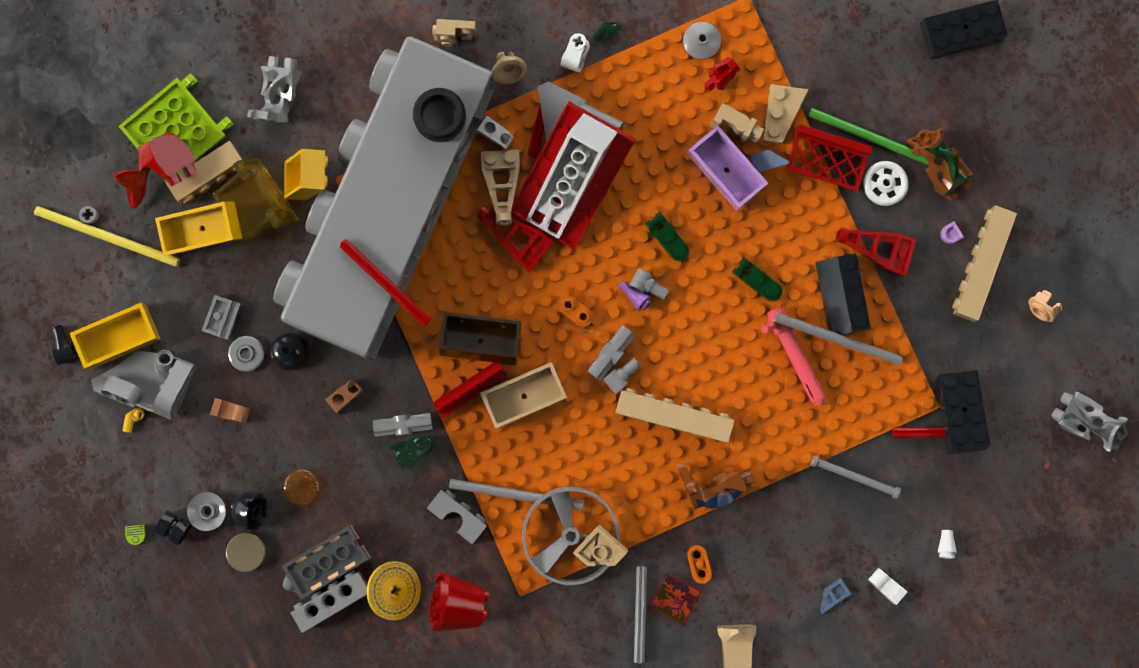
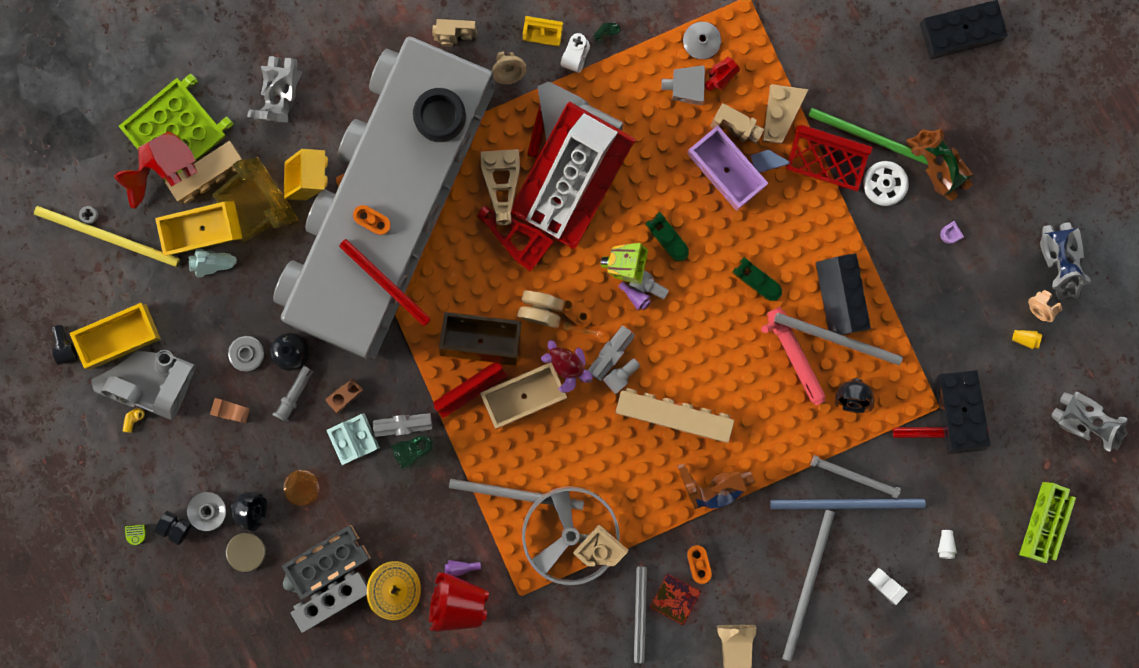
light grey plate [202,295,242,340] -> none
light grey arch [427,489,488,544] -> none
white leg [476,116,515,150] -> none
sand blue tile [820,578,852,614] -> none
red plate [836,227,917,276] -> none
tan brick [952,205,1017,322] -> none
none -> light aqua rock [189,249,237,278]
none -> light grey pin [272,366,314,423]
none -> light aqua slope [327,413,380,465]
none -> orange plate [353,205,391,236]
none -> medium lavender cone [445,560,481,577]
none -> tan wheel [517,290,565,328]
none -> yellow hinge [522,16,563,47]
none -> animal [541,340,593,393]
none -> lime torso [601,243,648,284]
none -> light grey torso [661,66,705,105]
none -> sand blue piece [770,499,926,509]
none -> light grey piece [782,510,835,662]
none -> black cylinder [835,378,874,413]
none -> yellow cone [1012,330,1042,349]
none -> lime brick [1019,482,1076,563]
none -> light grey hips [1040,222,1091,300]

